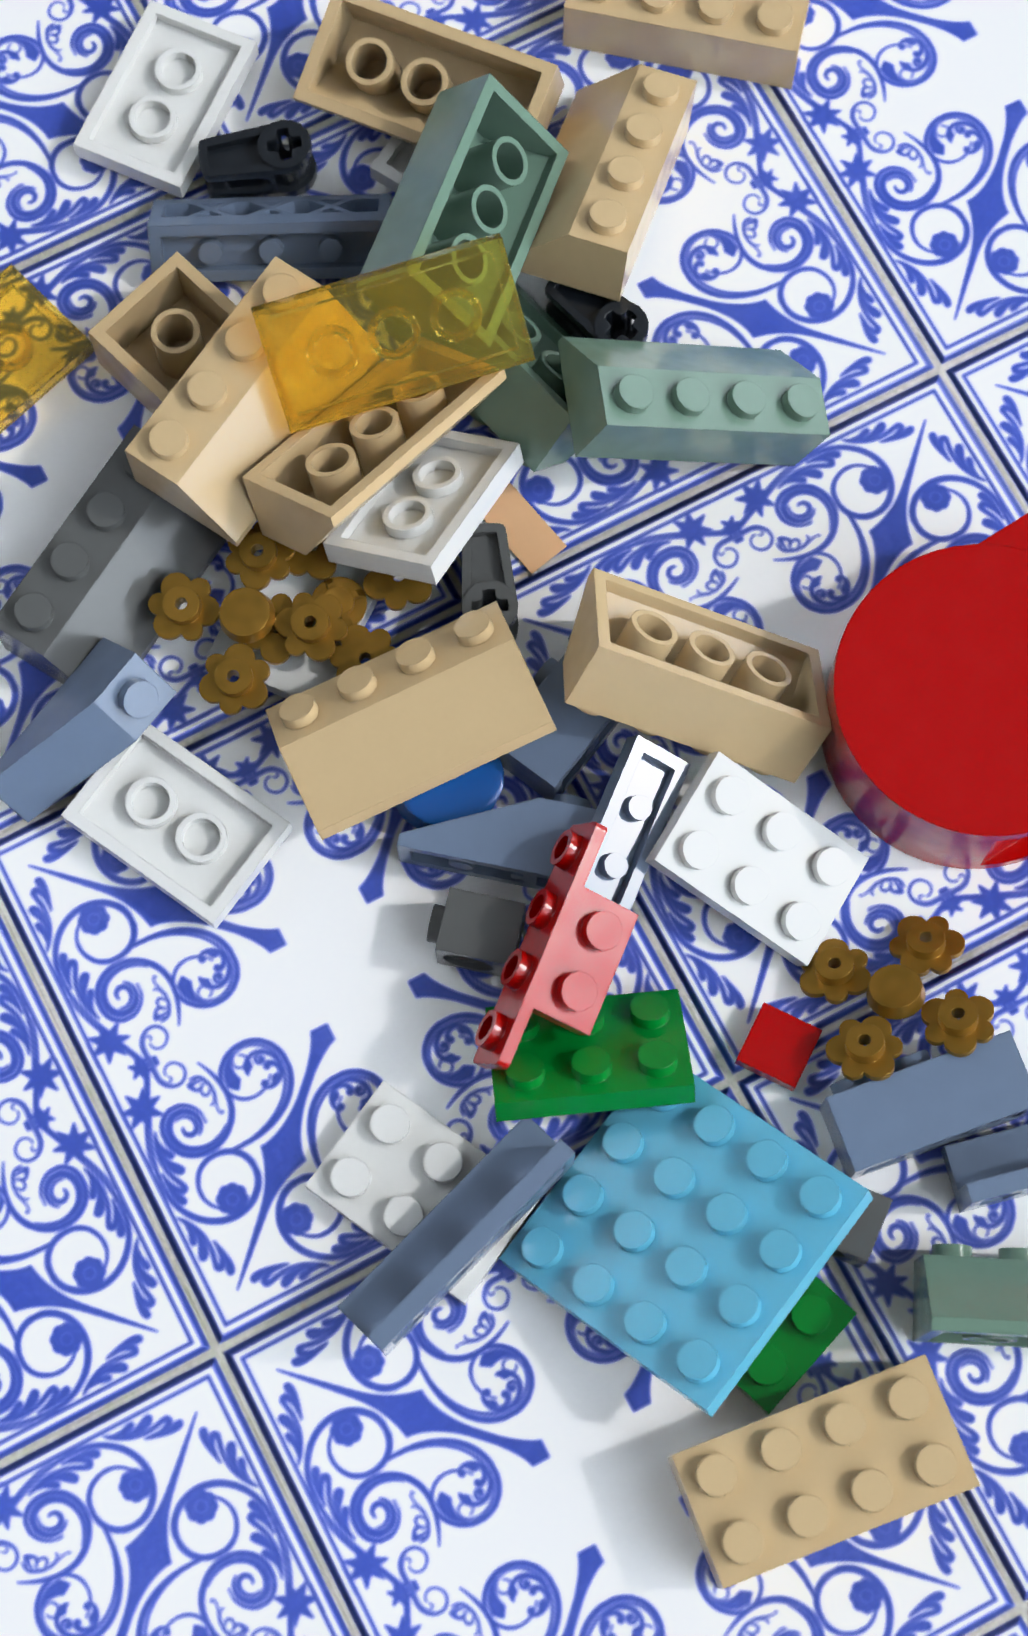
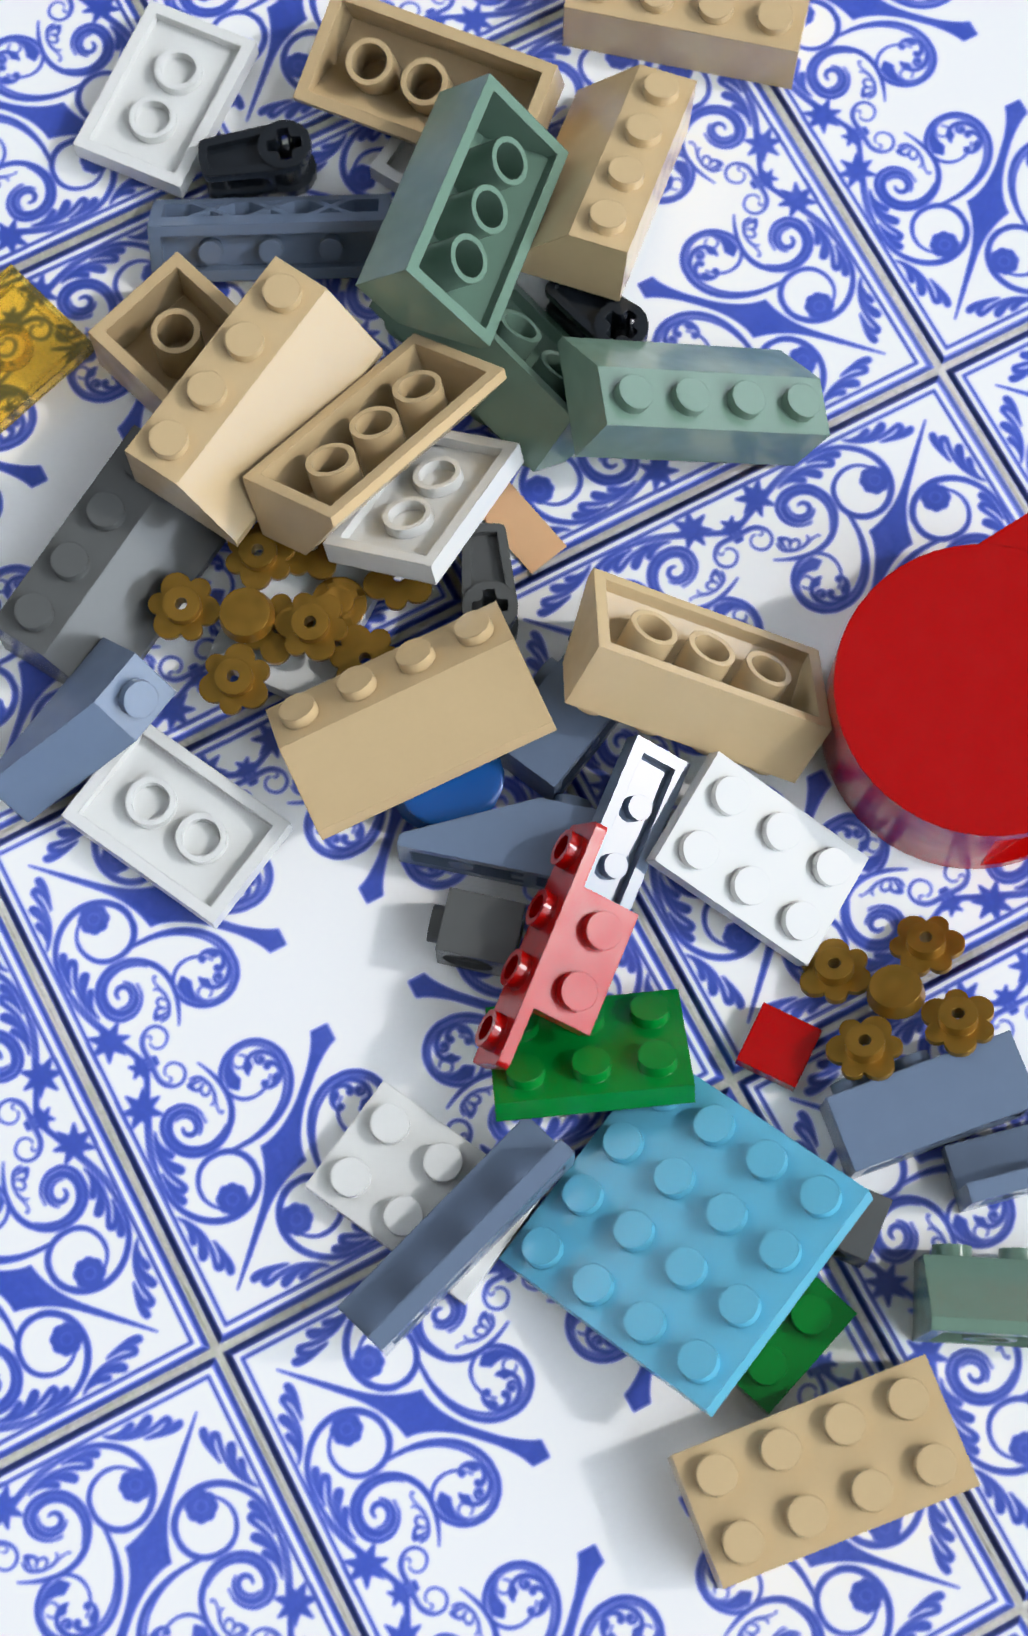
clear yellow tile [251,233,536,434] -> none

